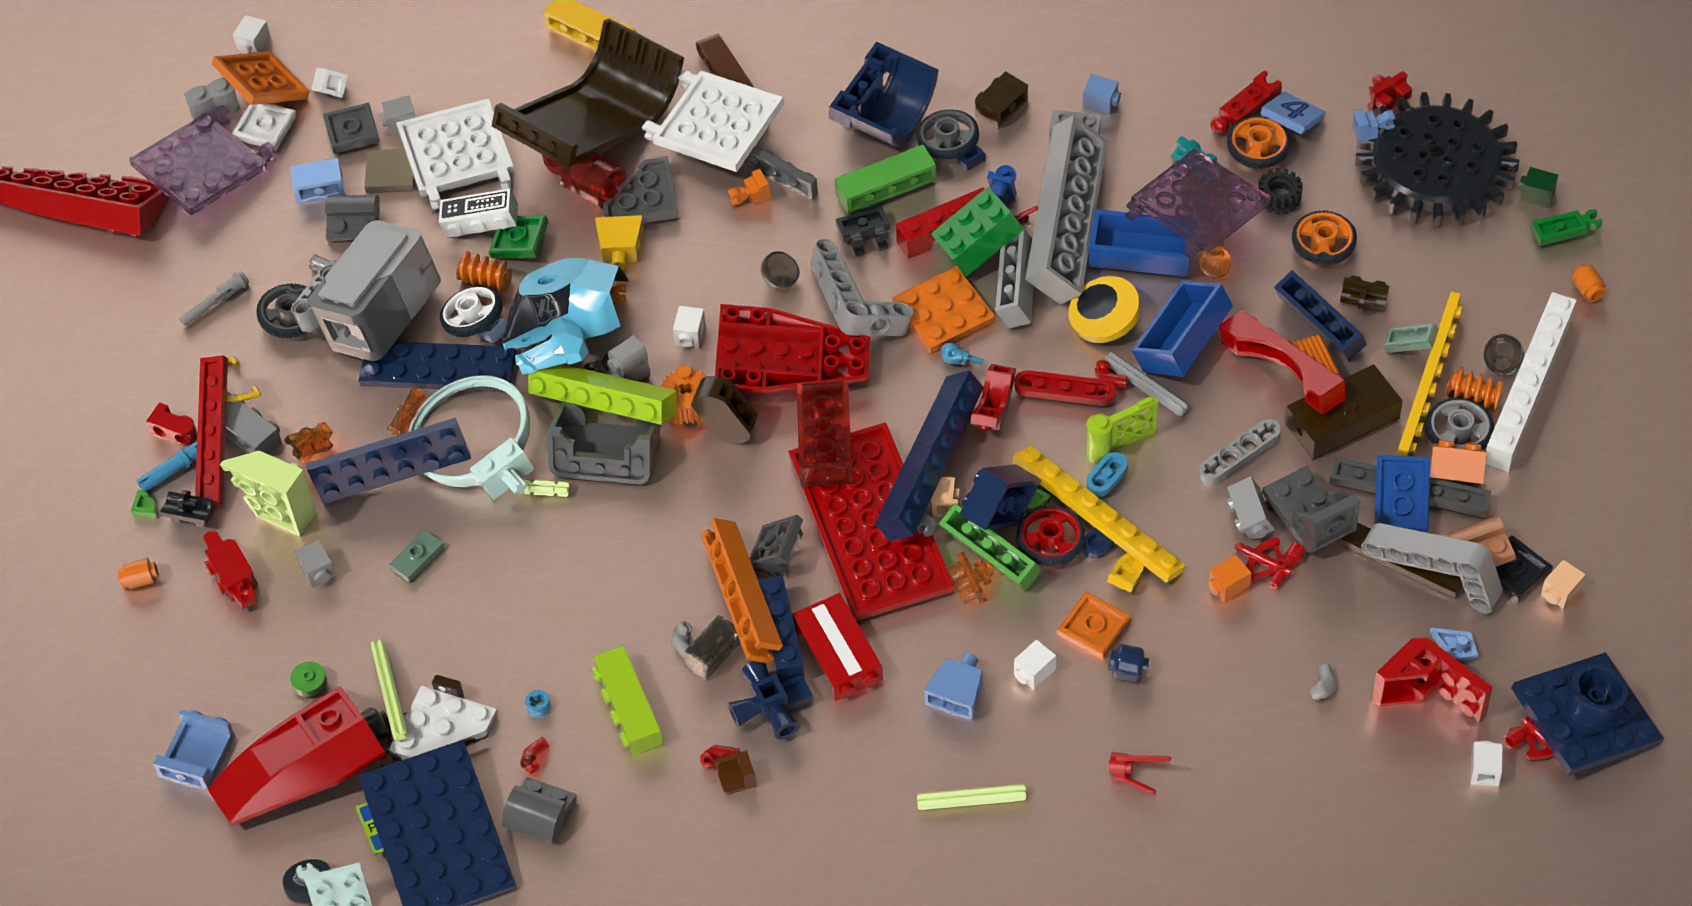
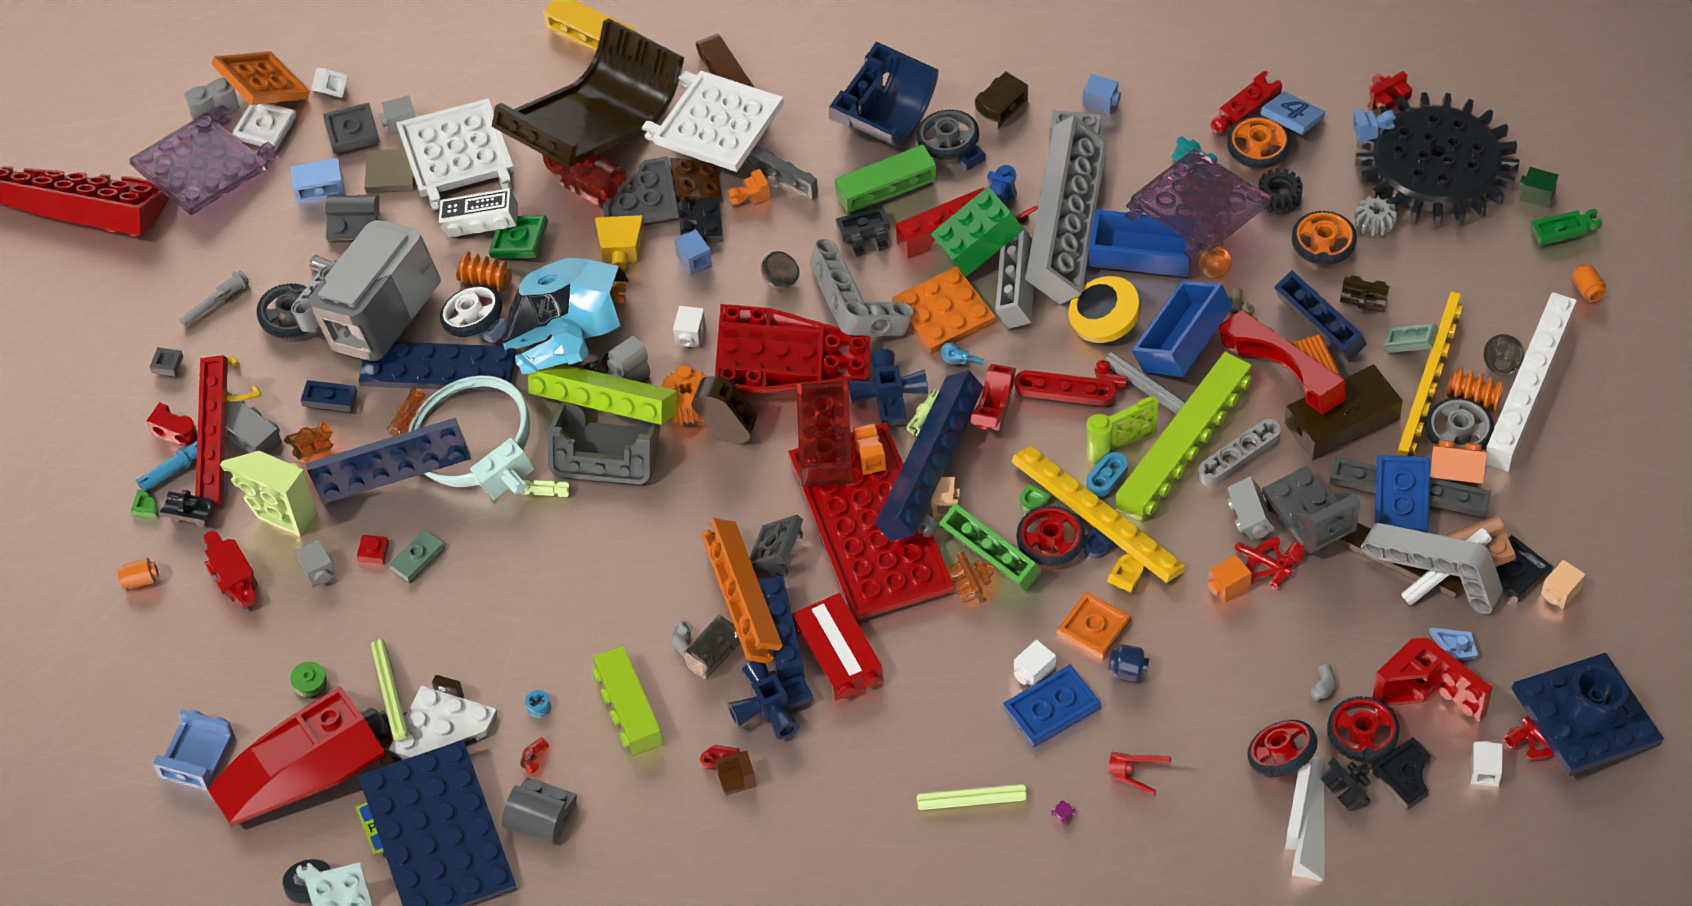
white brick [233,15,271,54] -> none
medium blue torso [924,653,982,721] -> none
dark blue brick [960,464,1041,530] -> none
none -> dark grey plate [150,347,183,376]
none -> dark blue plate [300,380,357,412]
none -> red plate [356,535,389,564]
none -> reddish brown hinge [670,158,723,203]
none -> medium blue brick [674,229,712,275]
none -> black plate [678,198,723,243]
none -> dark blue brick [848,349,928,426]
none -> orange leg [853,423,886,475]
none -> yellowish green pin [907,389,939,436]
none -> blue tile [1003,664,1101,748]
none -> magenta piece [1051,801,1076,824]
none -> lime brick [1115,352,1253,522]
none -> dark tan arm [1229,287,1255,316]
none -> red wheel [1247,719,1318,777]
none -> white wedge [1285,756,1325,881]
none -> black hips [1321,758,1371,811]
none -> red wheel [1327,696,1400,762]
none -> light grey gear [1354,195,1397,238]
none -> black tile [1370,737,1431,810]
none -> white axle [1401,528,1492,605]

